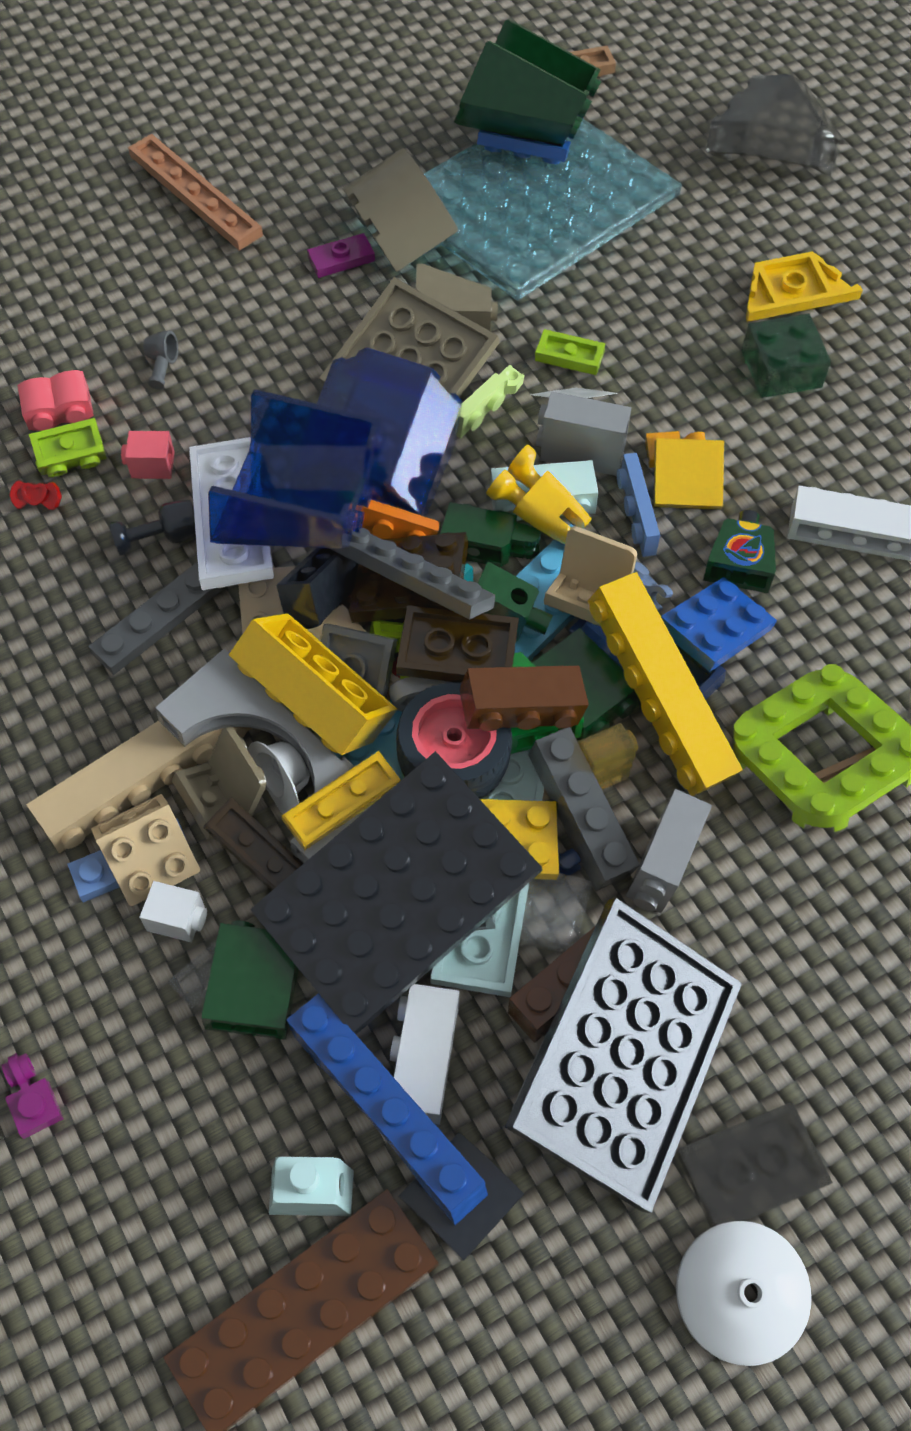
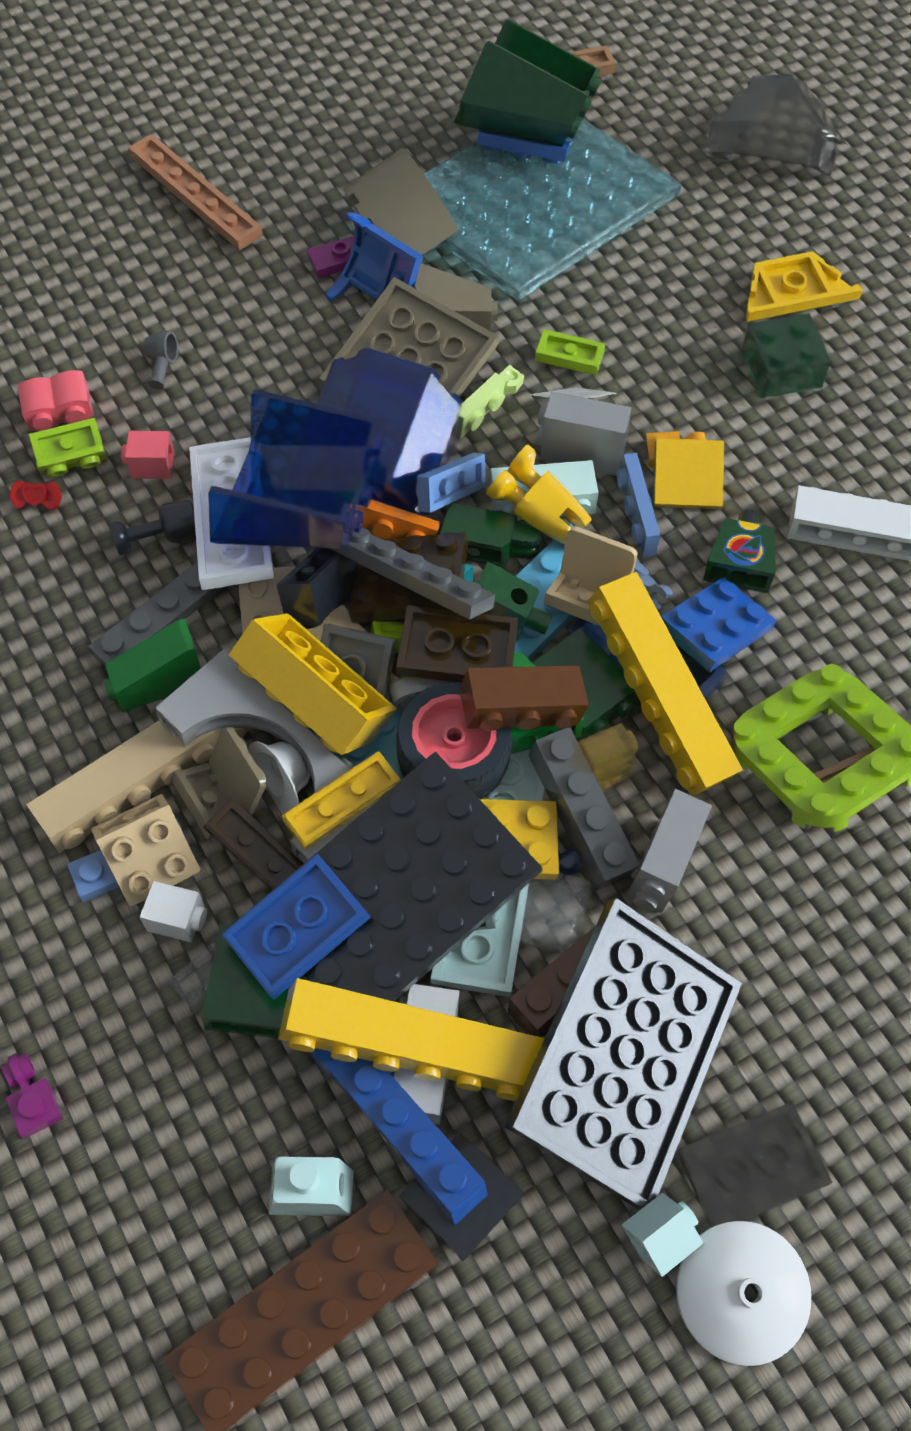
none -> green slope [103,618,201,712]
none -> blue tile [221,853,371,1000]
none -> yellow brick [278,978,544,1100]
none -> blue piece [326,212,423,300]
none -> medium blue plate [416,453,486,513]
none -> light aqua brick [622,1193,703,1277]

